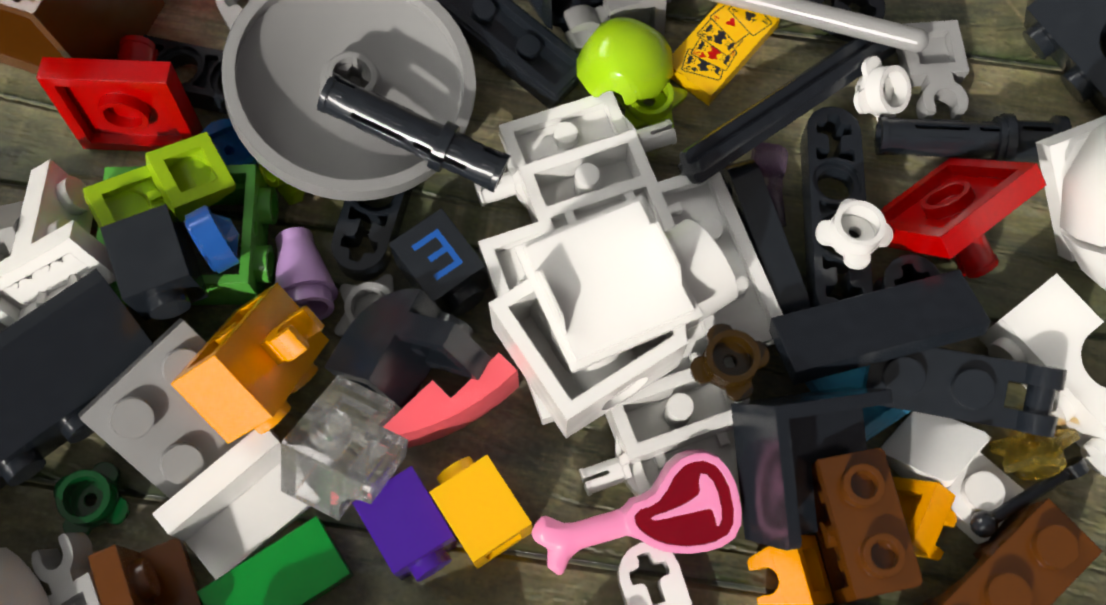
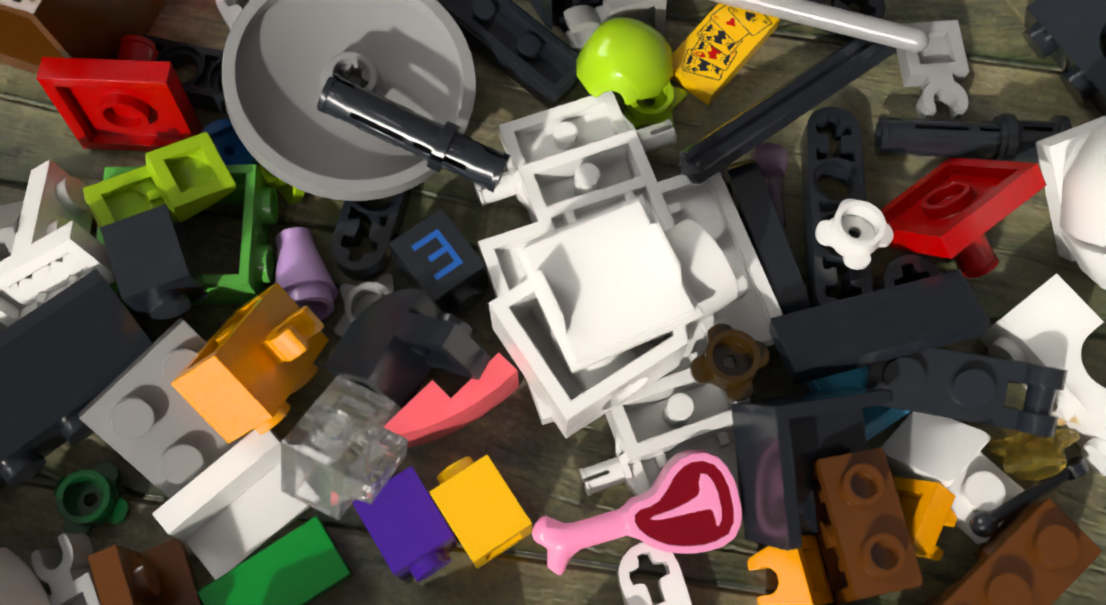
blue tile [183,204,240,274] -> none
white plate [854,56,911,122] -> none

